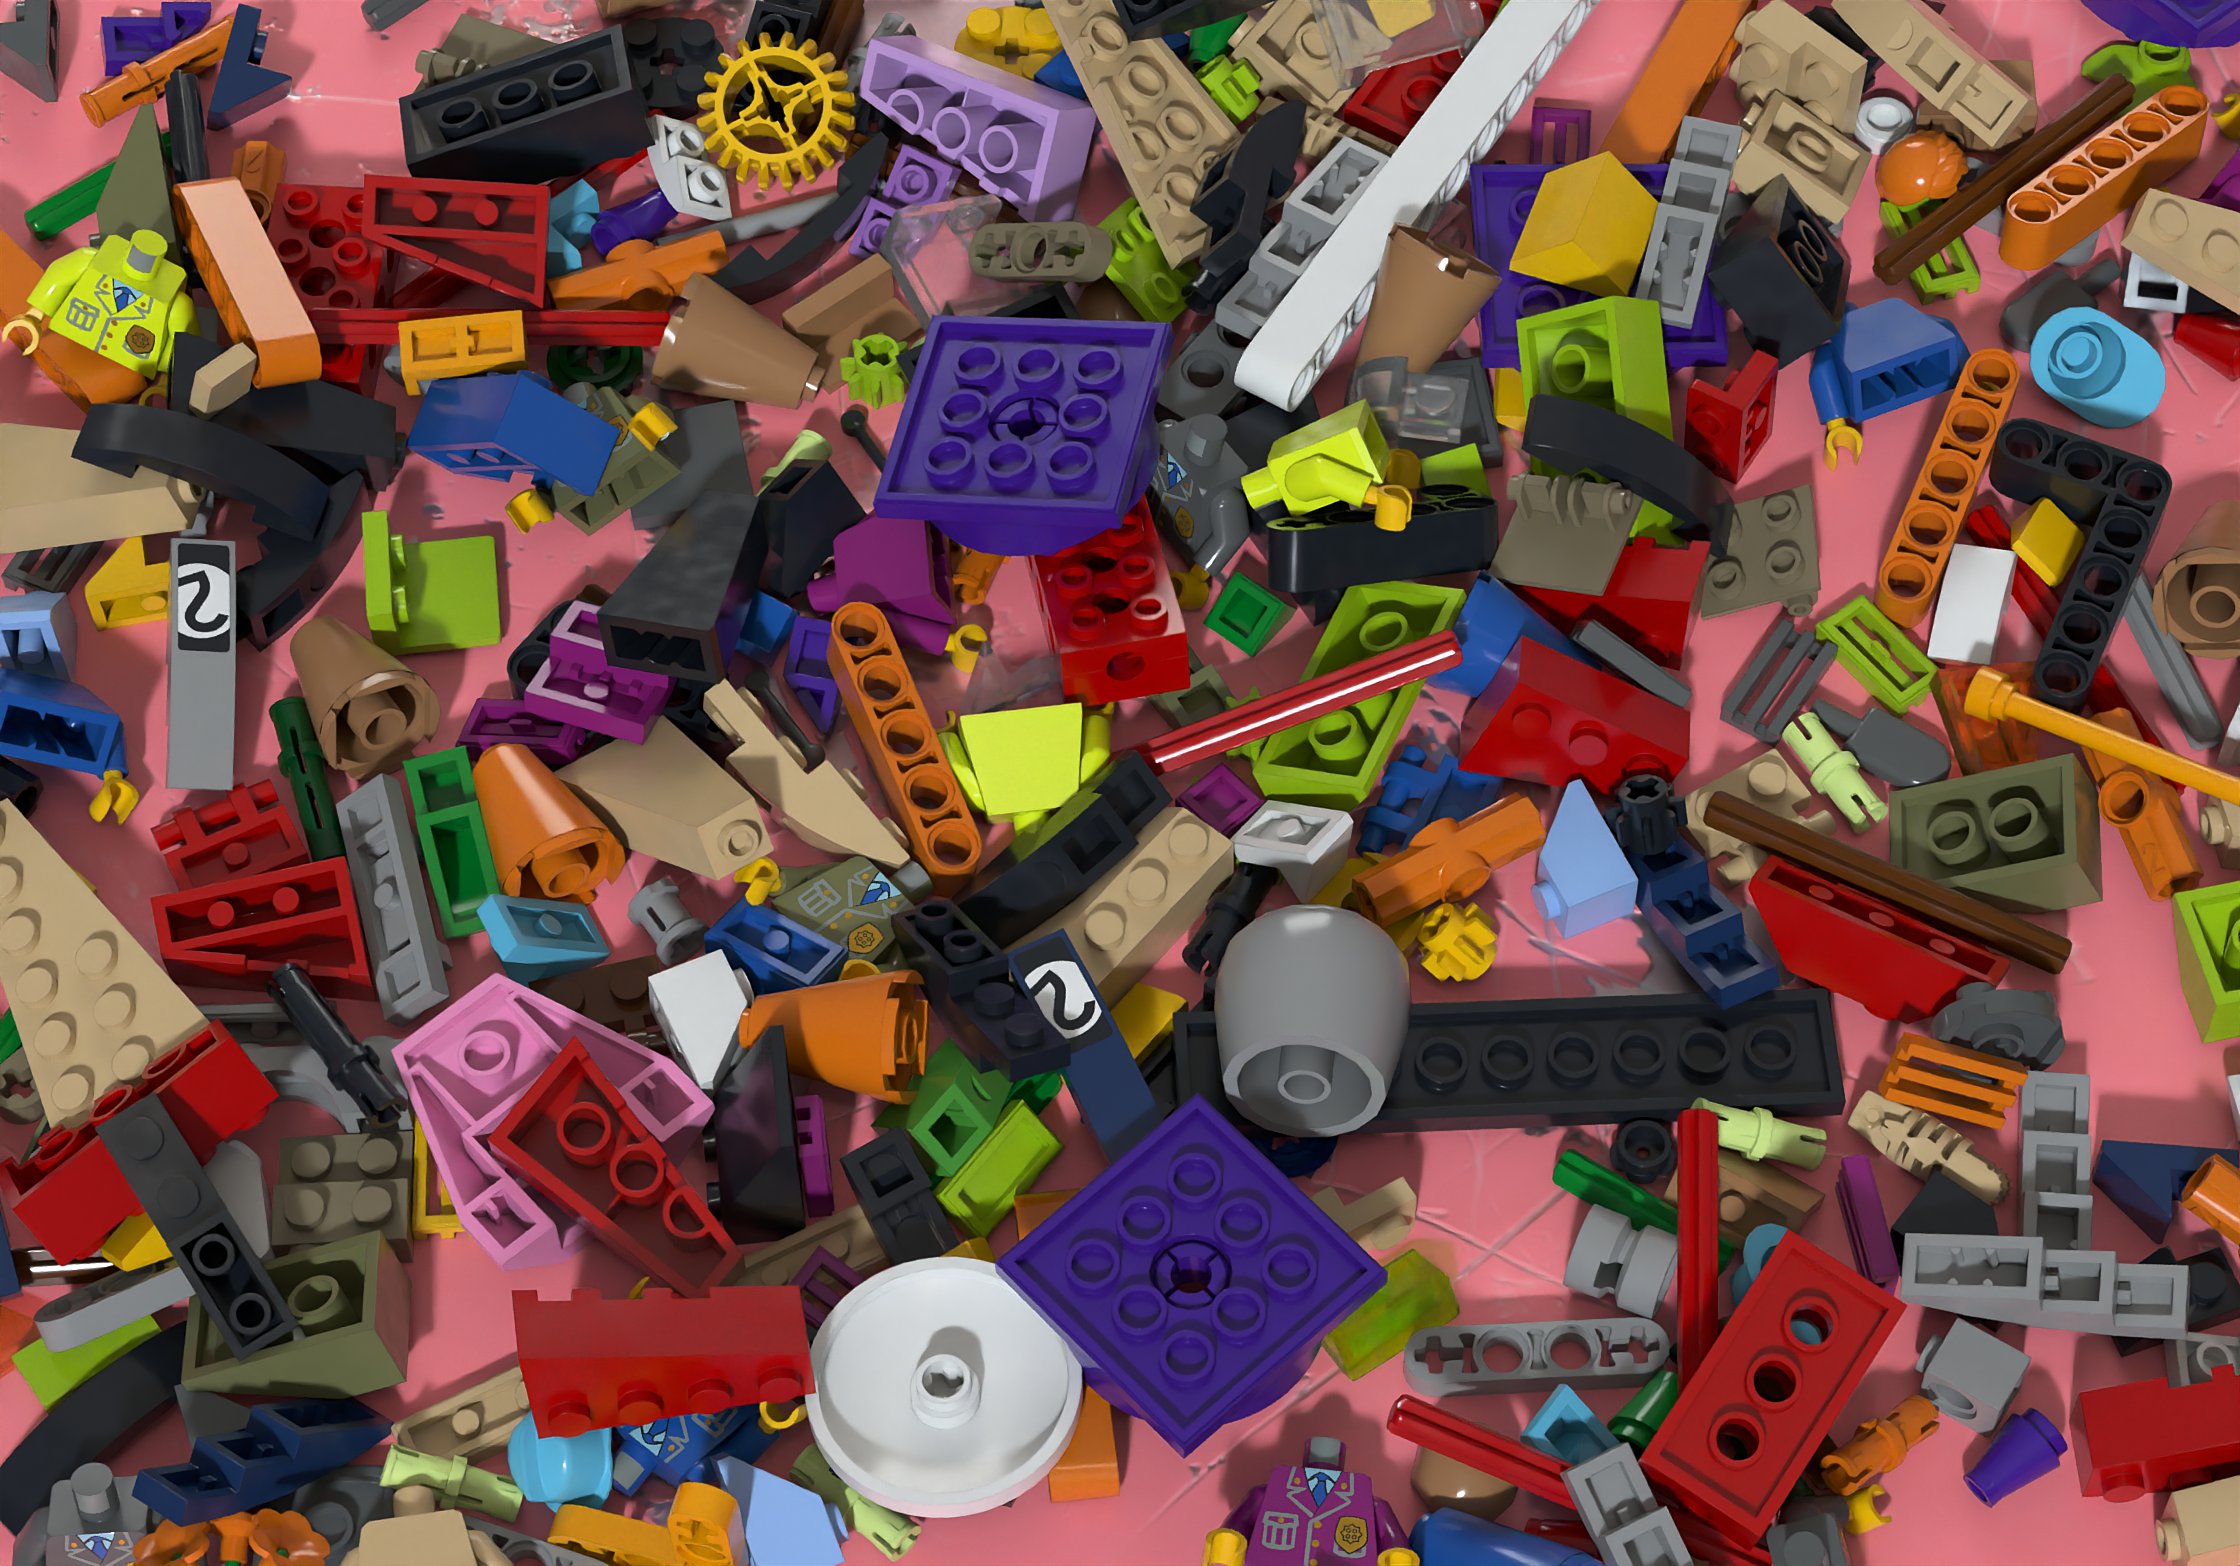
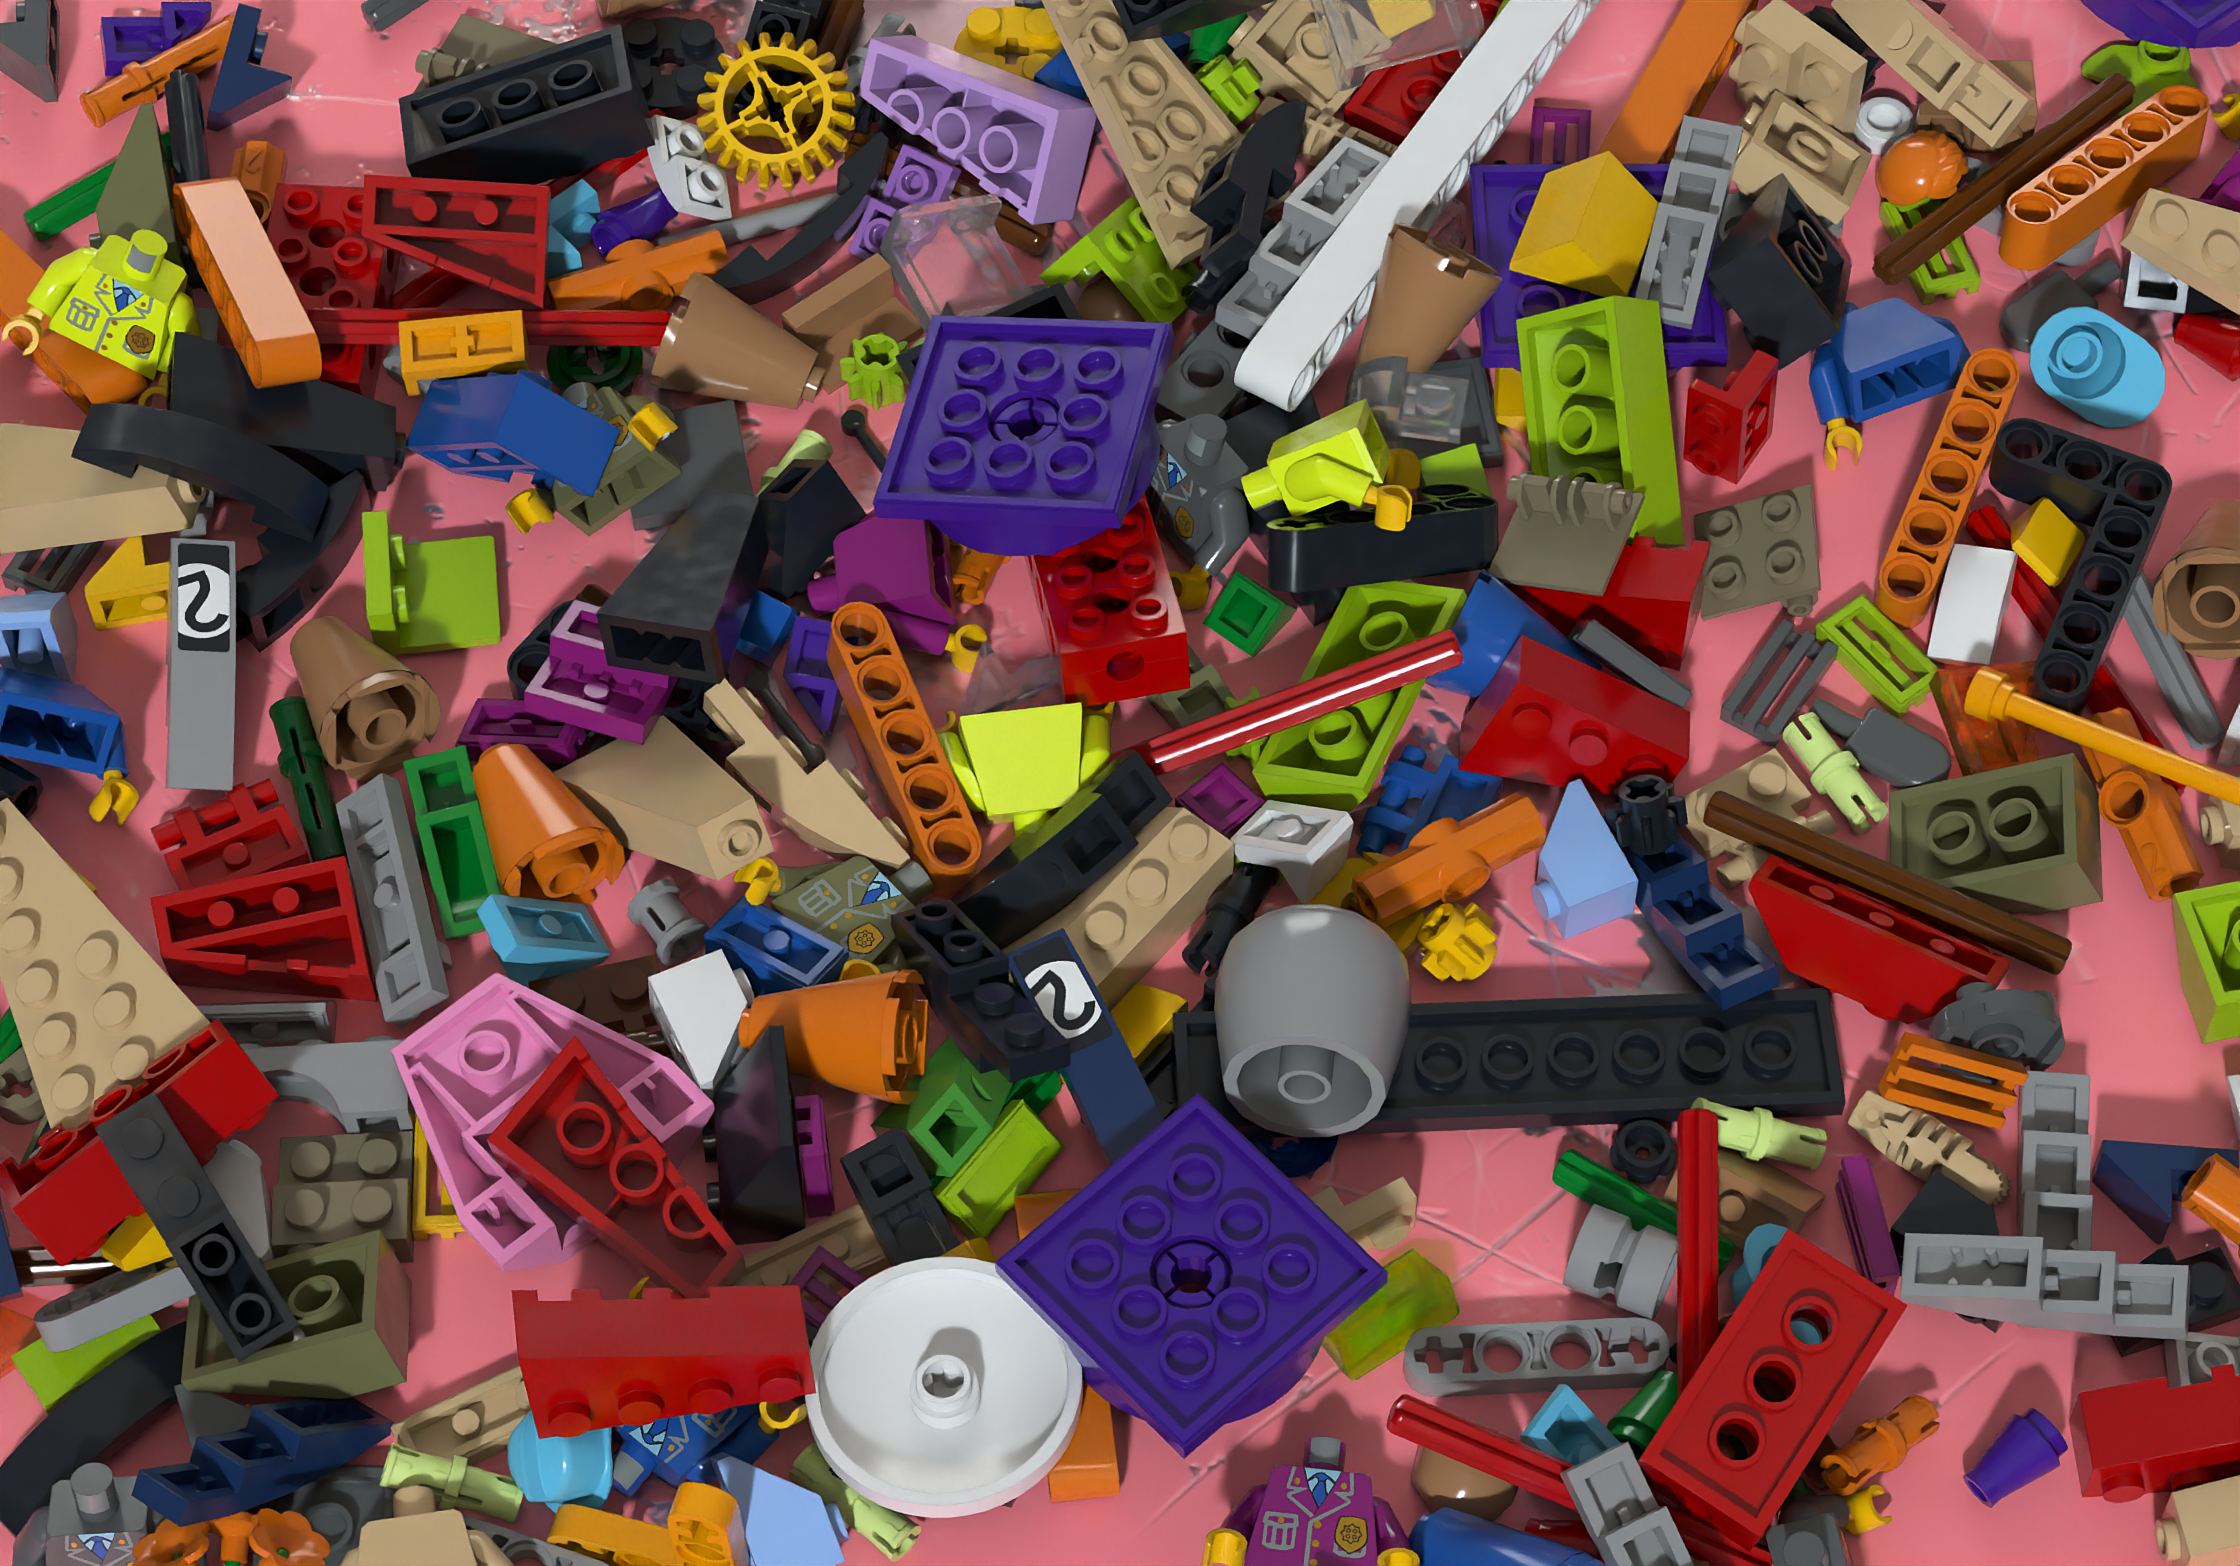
tan tile [188,342,257,420] -> none
black pin [265,963,408,1129] -> none
dark tan beam [969,221,1113,283] -> none
black slope [1521,393,1735,559] -> none
light grey brick [1915,1318,2032,1439] -> none

